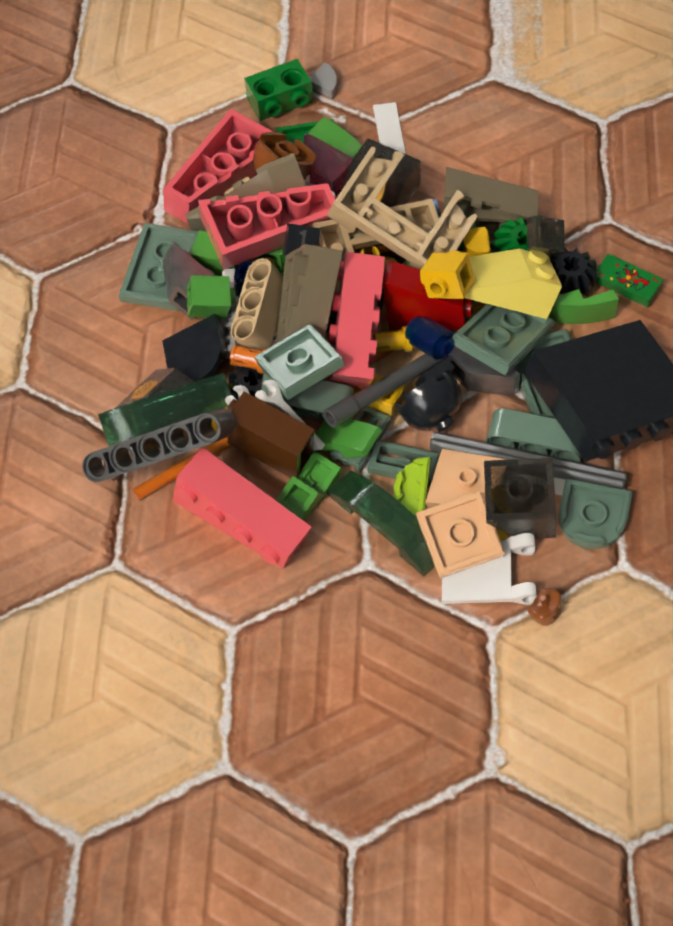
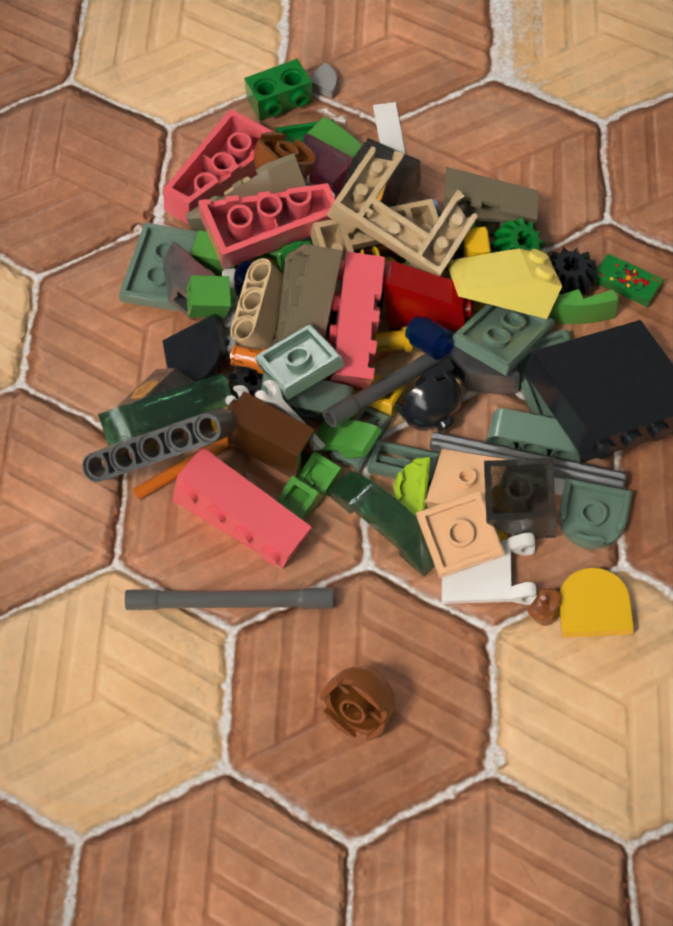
black tile [283,223,321,256] -> none
yellow brick [420,250,476,299] -> none
clear smoke bracket [527,215,565,256] -> none
none -> dark grey piece [125,588,334,610]
none -> dark orange cylinder [320,666,395,740]
none -> yellow tile [559,568,634,638]

